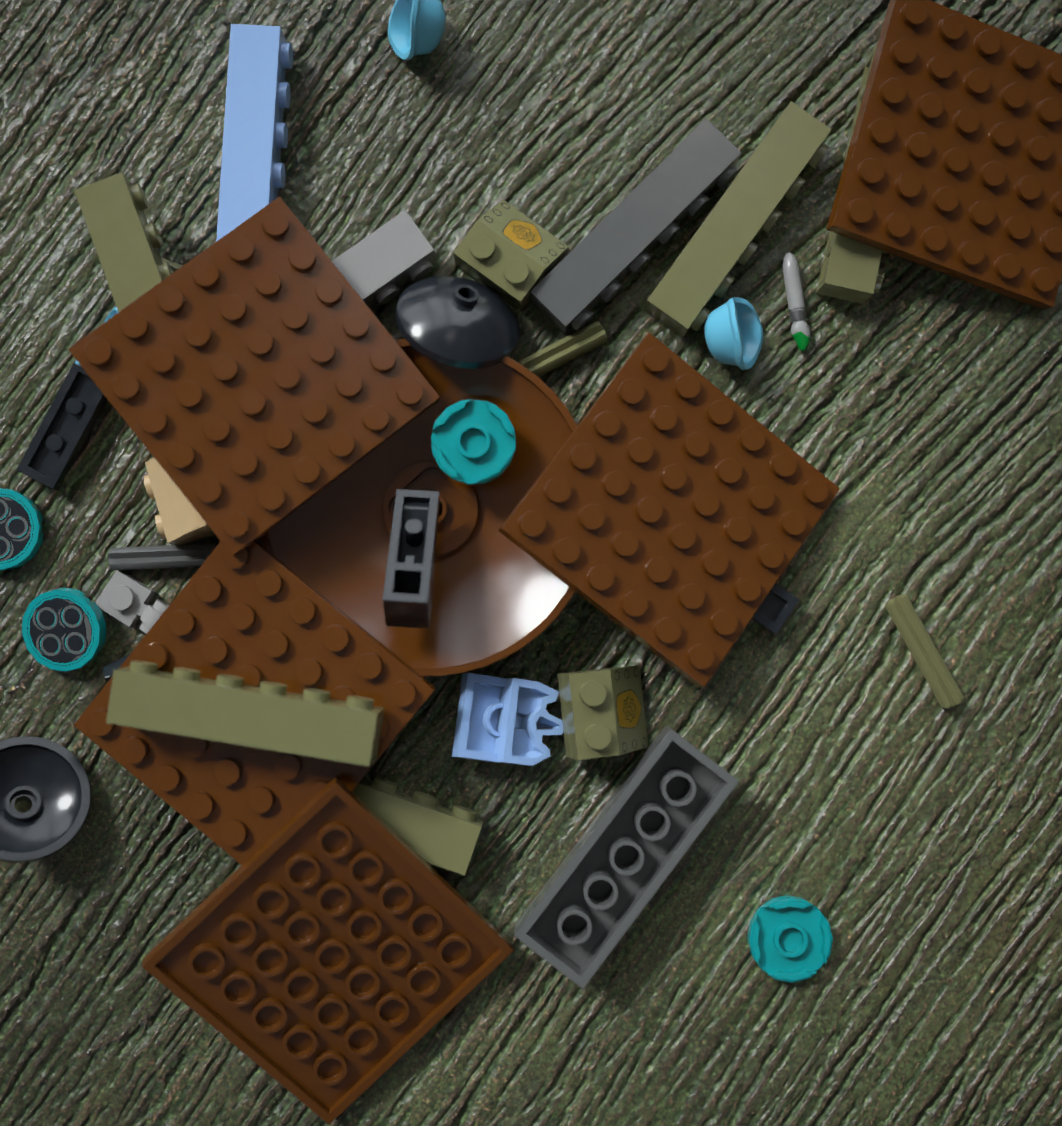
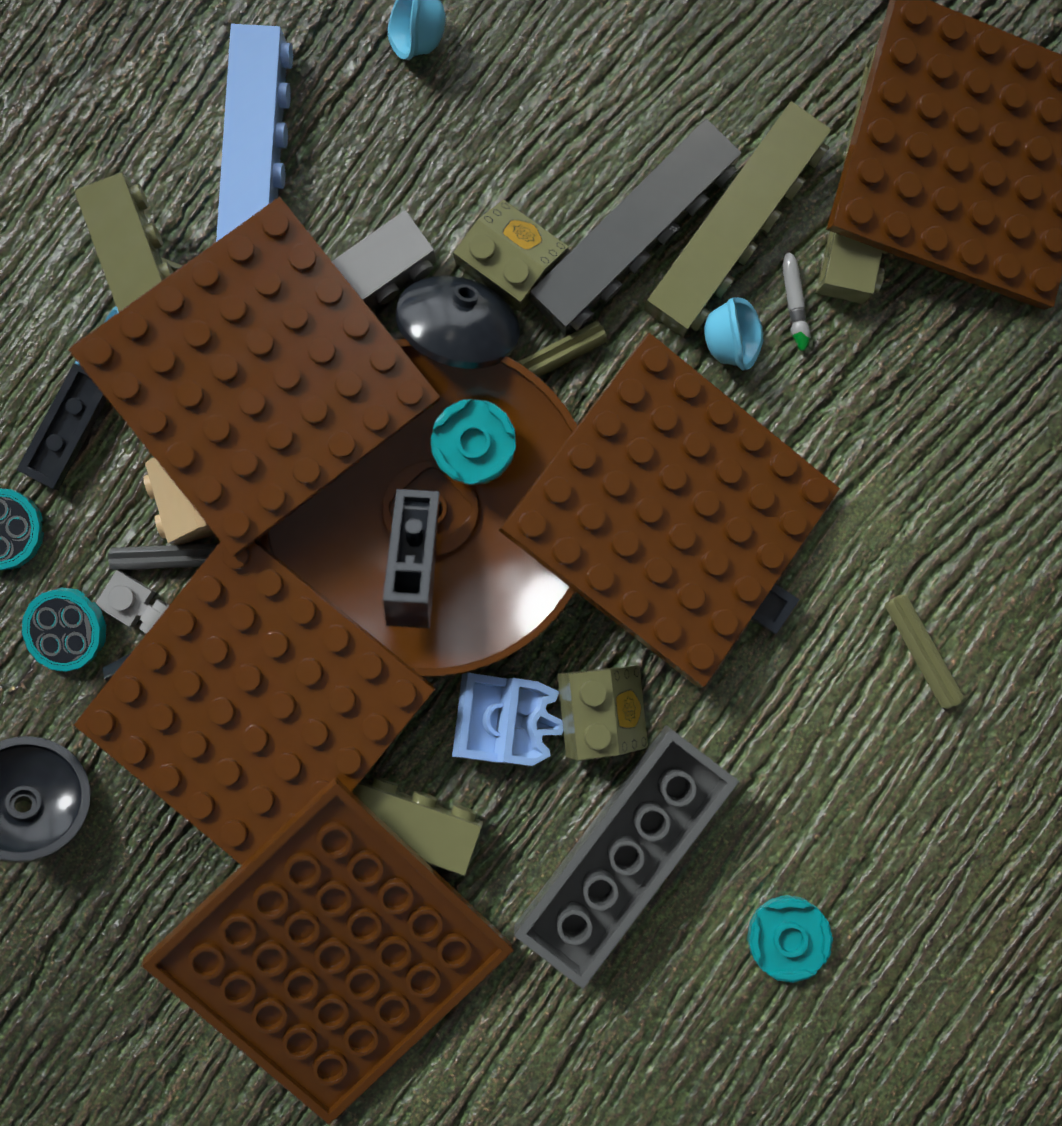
olive brick [106,660,385,766] -> none

